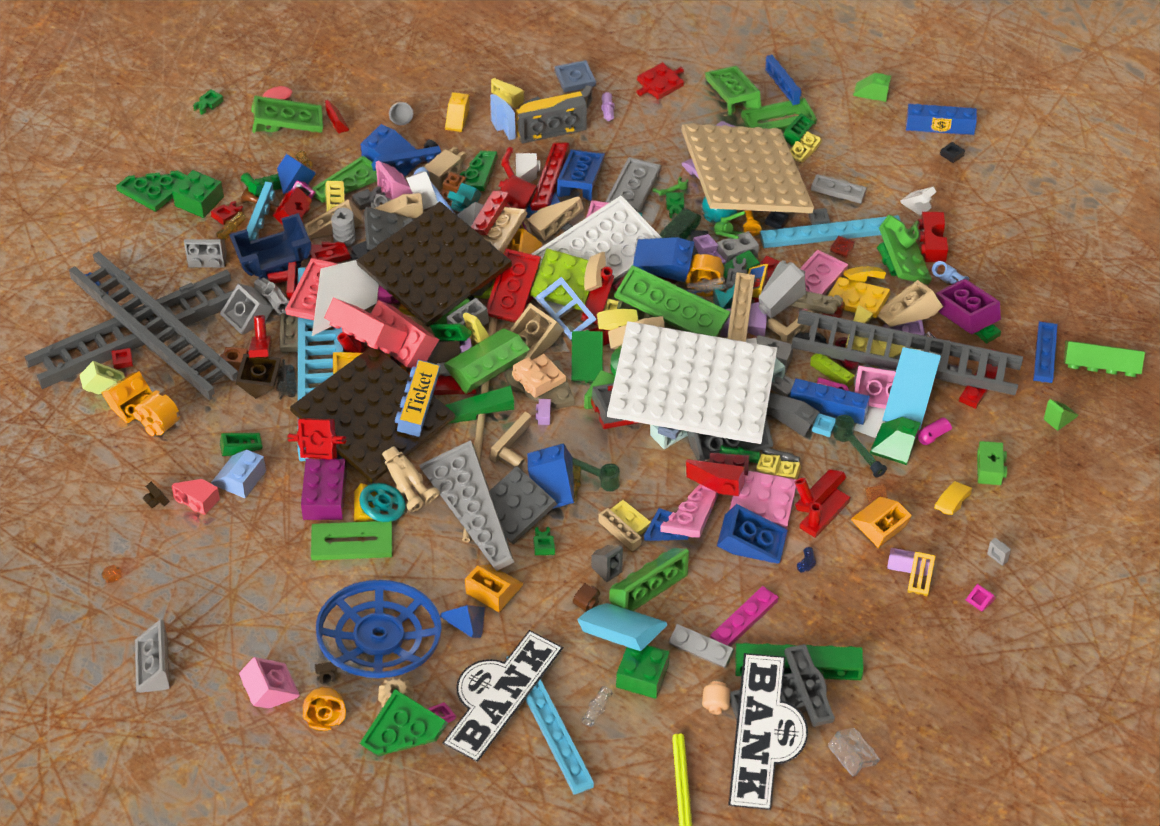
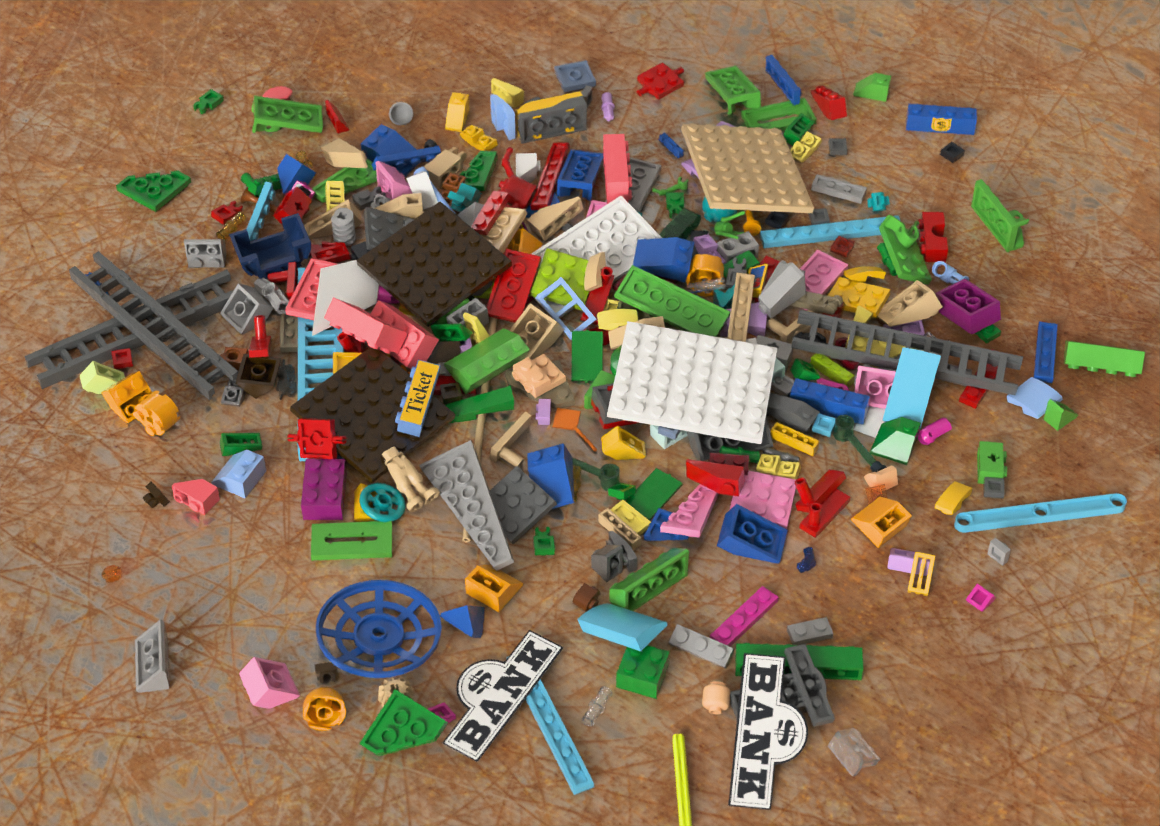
green brick [172,170,224,218] -> none
white slope [900,186,936,215] -> none
none -> flat silver slope [221,378,246,407]
none -> tan slope [321,138,368,168]
none -> dark brown tile [440,382,462,405]
none -> yellow slope [460,125,498,151]
none -> orange piece [552,408,597,452]
none -> yellow slope [601,426,646,460]
none -> coral brick [603,134,632,204]
none -> flat silver slope [606,531,637,572]
none -> green plate [608,482,636,500]
none -> green piece [625,468,683,521]
none -> blue axle [659,133,684,158]
none -> yellow piece [770,422,819,456]
none -> light grey plate [787,617,833,645]
none -> green slope [790,358,820,381]
none -> red slope [810,86,847,120]
none -> dark grey plate [828,138,847,155]
none -> light nougat tile [864,465,898,495]
none -> teal gear [867,192,890,212]
none -> medium azure beam [954,493,1127,533]
none -> bright green plate [971,179,1029,252]
none -> dark grey plate [983,477,1005,499]
none -> light blue slope [1007,377,1063,419]

